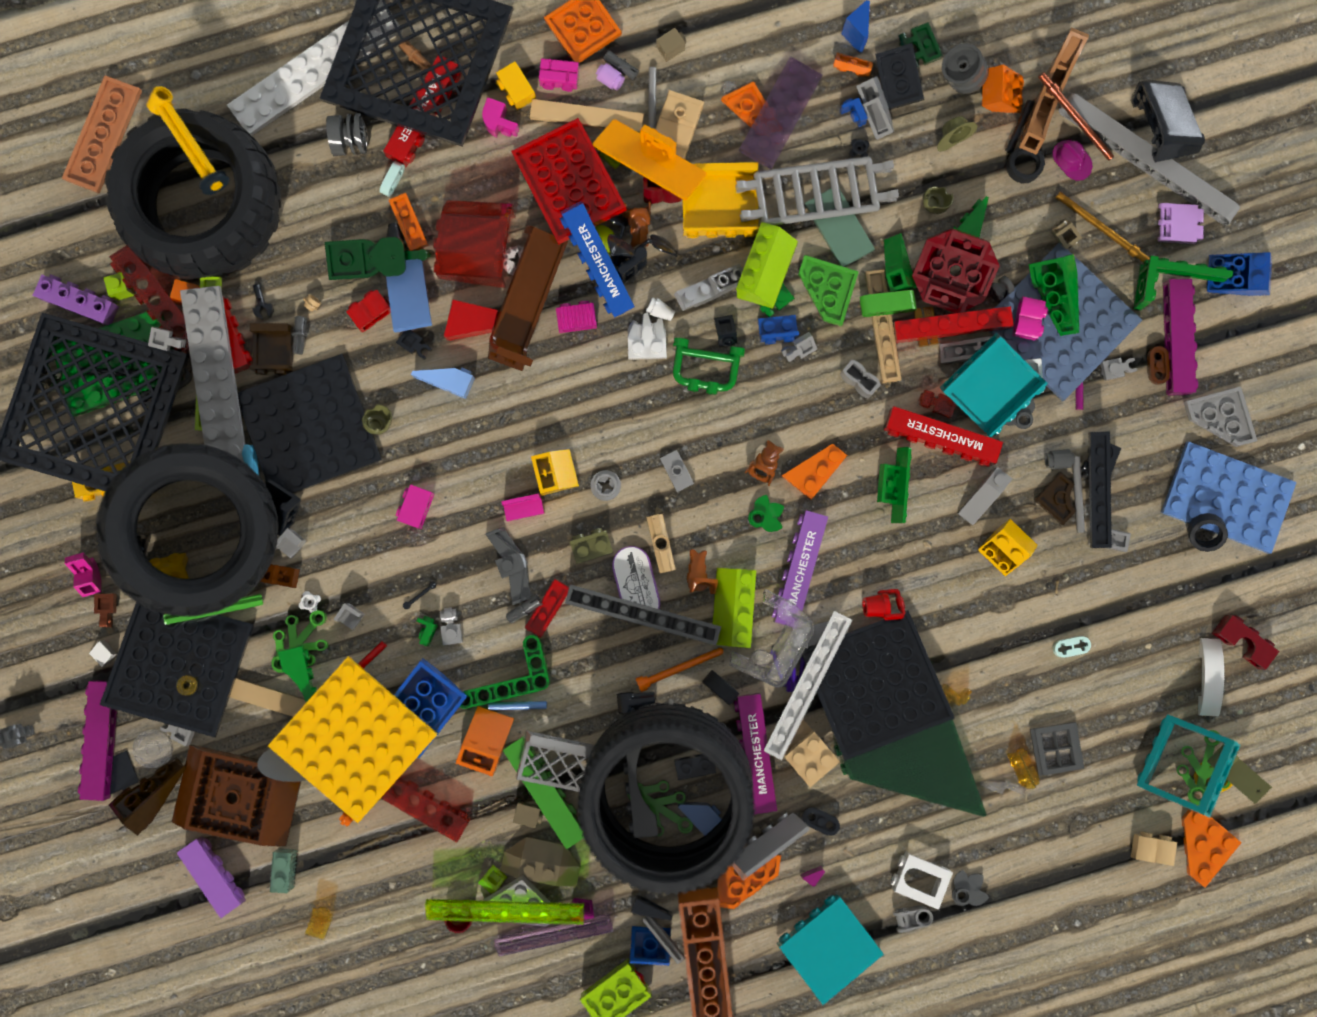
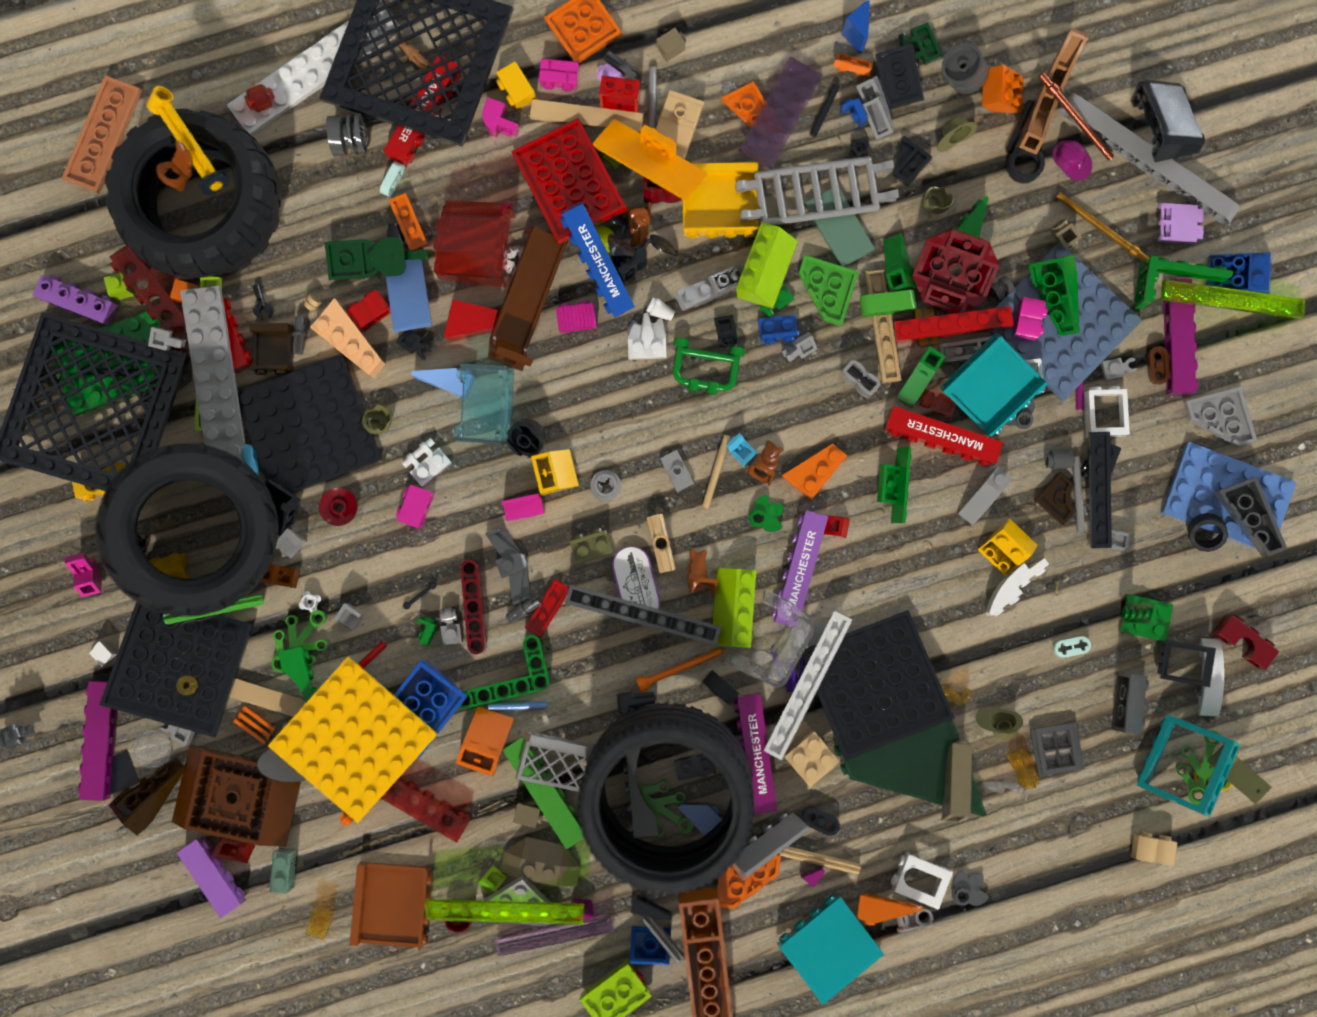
copper plate [94,594,117,627] -> none
red piece [862,589,906,620] -> none
orange plate [1181,809,1242,888] -> none
none -> dark orange hair [157,141,192,193]
none -> clear red slope [212,837,255,863]
none -> orange tile [233,706,277,745]
none -> clear red head [244,84,275,113]
none -> light nougat wedge [310,298,386,379]
none -> dark red dish [319,488,358,526]
none -> dark orange panel [350,862,433,951]
none -> white plate [401,438,452,487]
none -> clear light blue windscreen [454,363,514,444]
none -> dark red beam [460,560,487,654]
none -> black cylinder [507,419,546,458]
none -> red window [599,75,640,113]
none -> tan bar [702,435,731,509]
none -> medium azure bracket [726,433,758,468]
none -> tan axle [778,846,861,874]
none -> black bar [810,84,840,137]
none -> red slope [824,515,849,538]
none -> orange slope [857,893,923,925]
none -> black wing [893,136,932,187]
none -> green slope [896,346,946,408]
none -> dark tan slope [941,741,972,823]
none -> olive piece [976,706,1023,740]
none -> white slope [985,558,1049,617]
none -> white window [1083,386,1130,438]
none -> dark grey slope [1112,672,1149,734]
none -> green bracket [1118,594,1173,642]
none -> black window [1157,640,1216,687]
none -> clear neon green plate [1161,280,1305,319]
none -> dark grey wedge [1213,477,1288,556]

